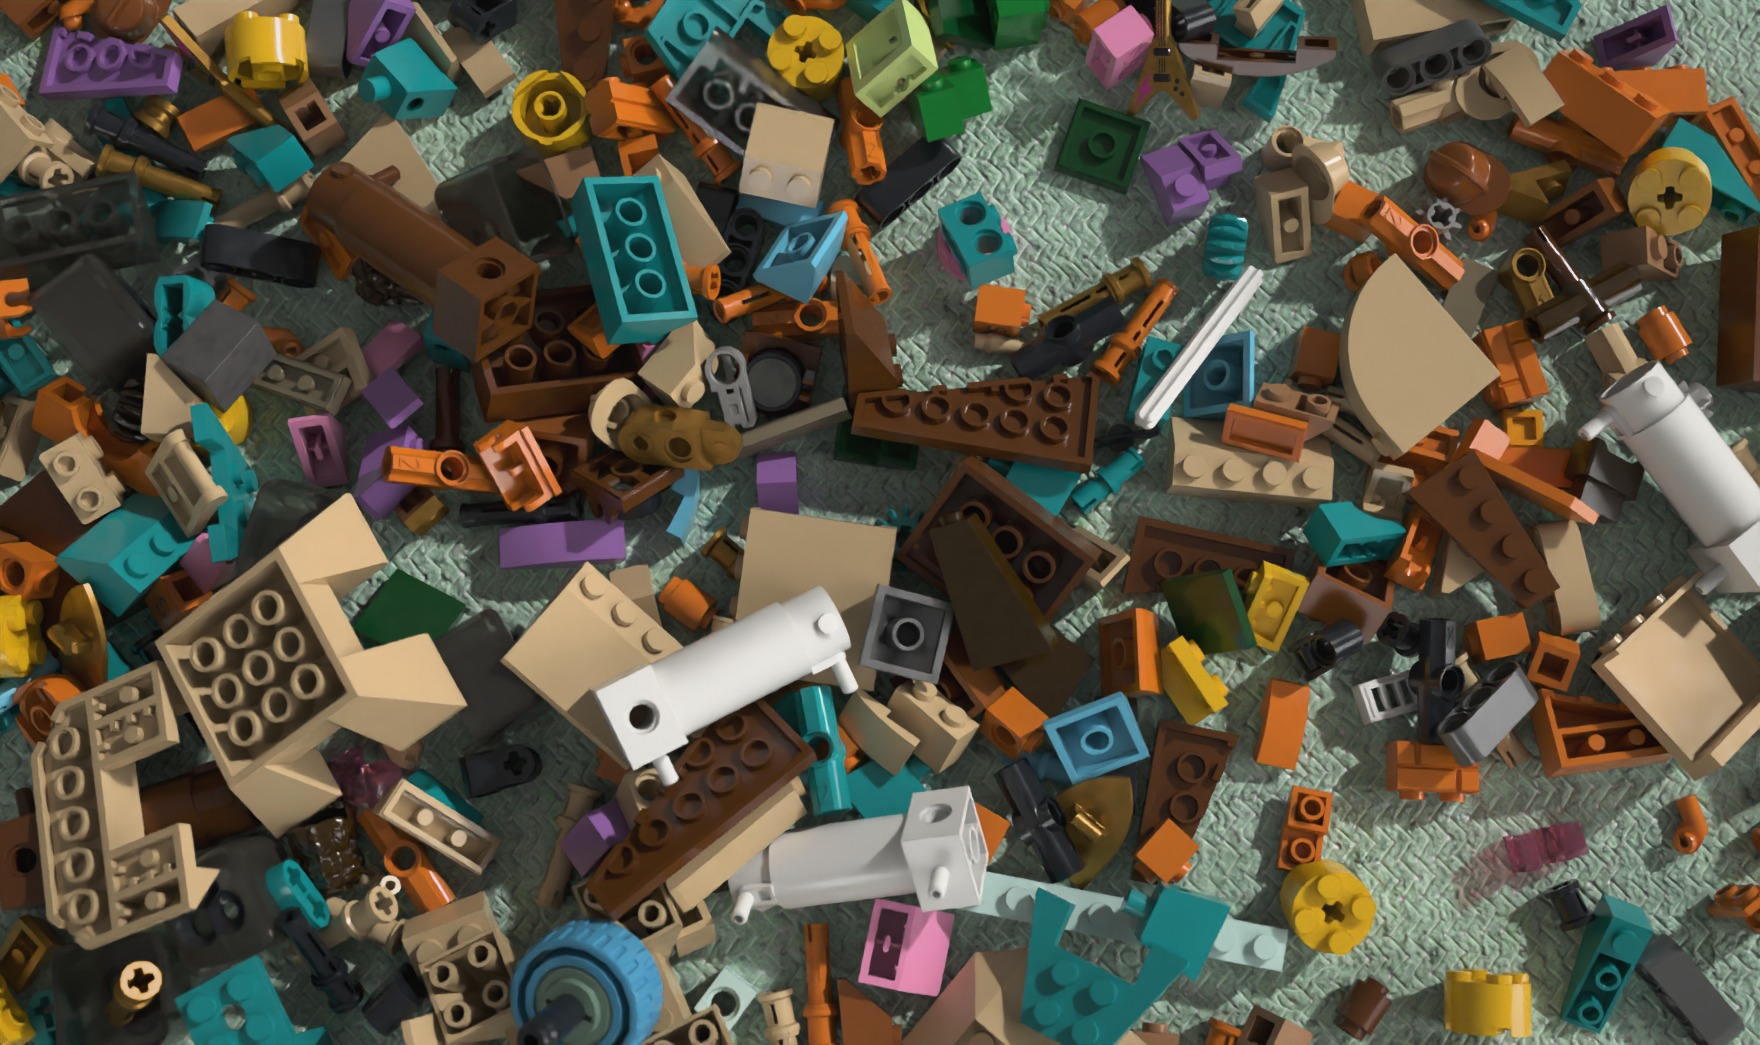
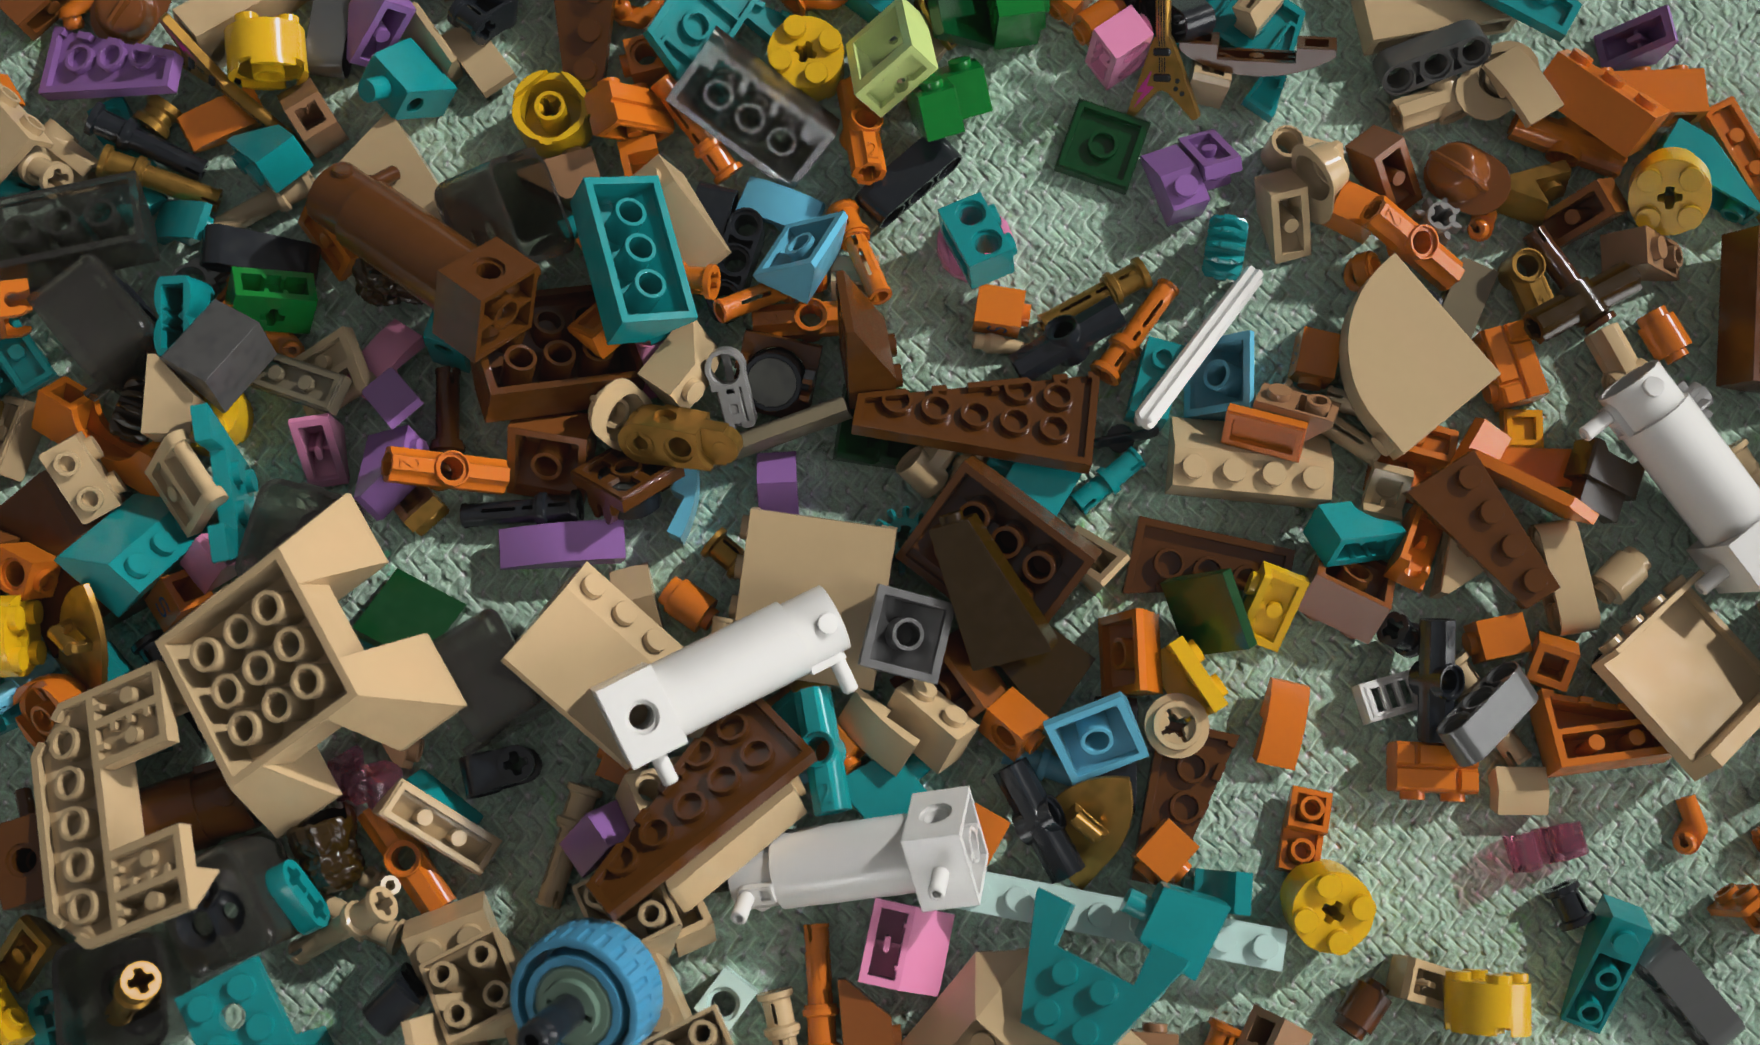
black pin [275,906,365,1014] -> none
orange hinge [473,420,562,513] -> none
tan slope [739,102,834,209] -> none
black piece [1286,619,1363,682] -> none
none -> green brick [225,266,318,334]
none -> tan piece [896,446,958,499]
none -> tan gear [1143,693,1210,759]
none -> teal arch [1181,868,1253,916]
none -> dark orange slope [1345,125,1423,212]
none -> tan slope [1385,954,1453,1010]
none -> tan piece [1488,766,1550,815]
none -> tan brick [1591,546,1652,605]

